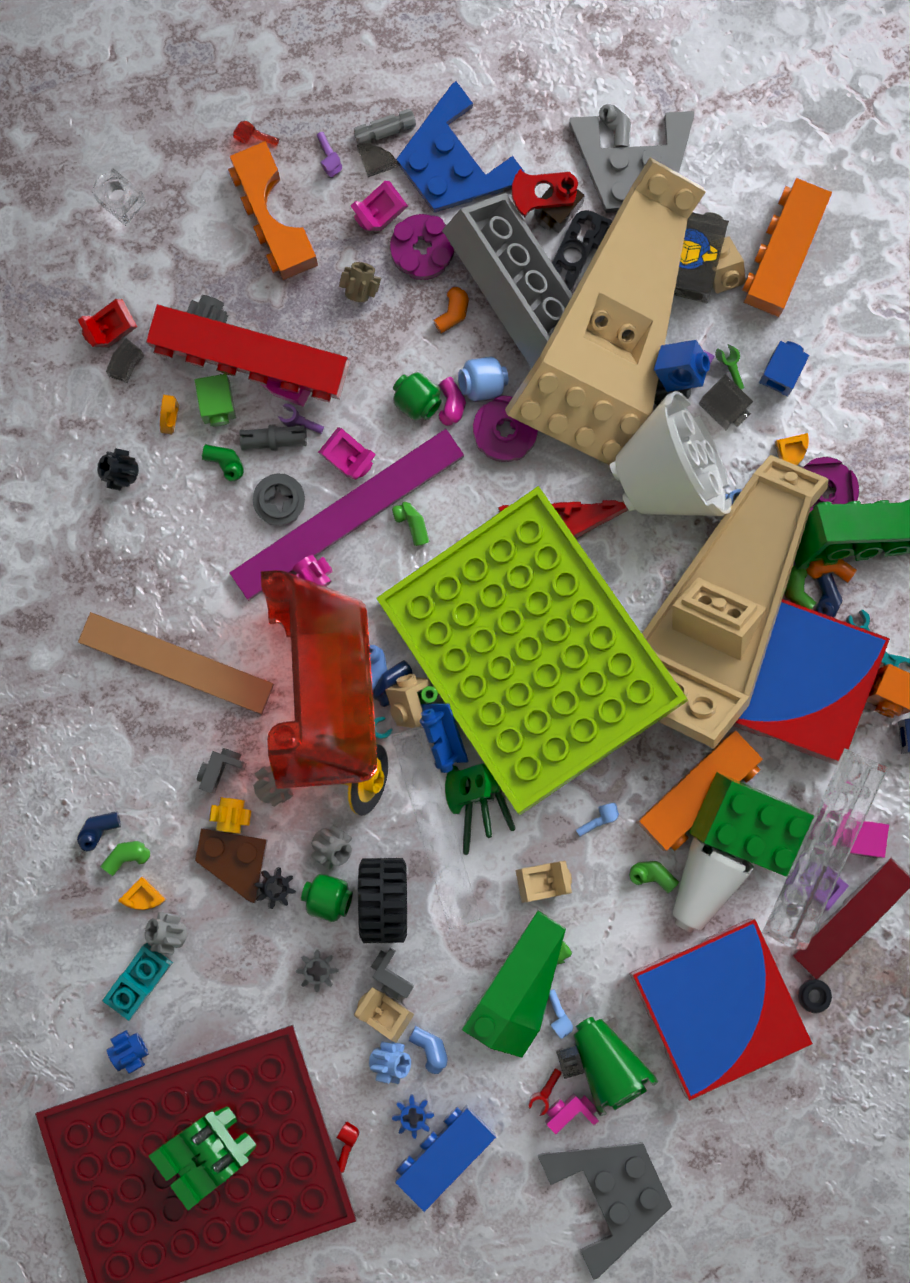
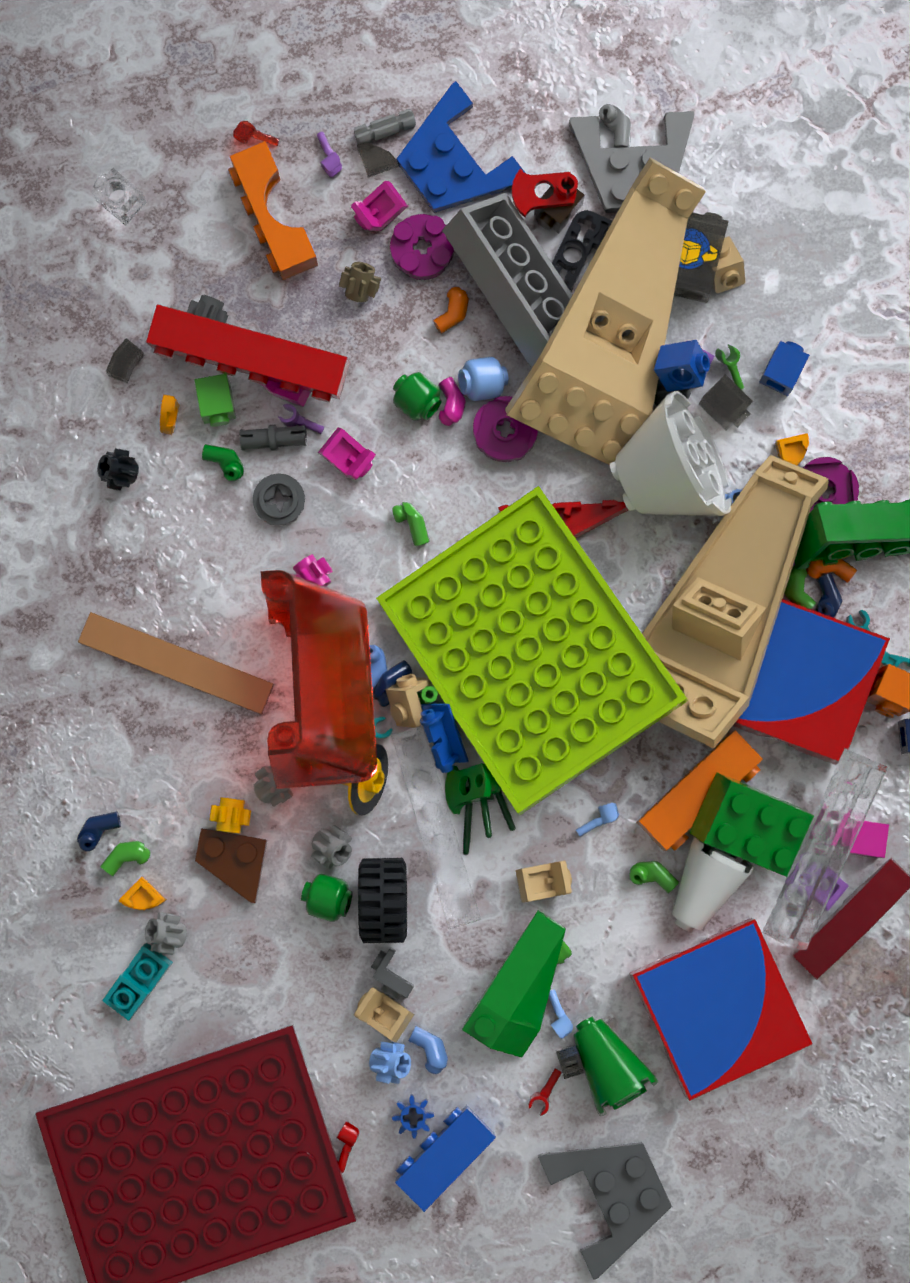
red bracket [78,299,137,348] -> none
blue gear [107,1030,149,1074] -> none
green hips [149,1107,256,1210] -> none
dark grey bracket [197,748,247,794] -> none
magenta tile [229,429,464,601] -> none
black gear [253,867,296,909] -> none
dark grey gear [296,950,339,992] -> none
dark pink bracket [545,1093,599,1135] -> none
orange brick [742,178,832,317] -> none
black plate [798,979,832,1013] -> none

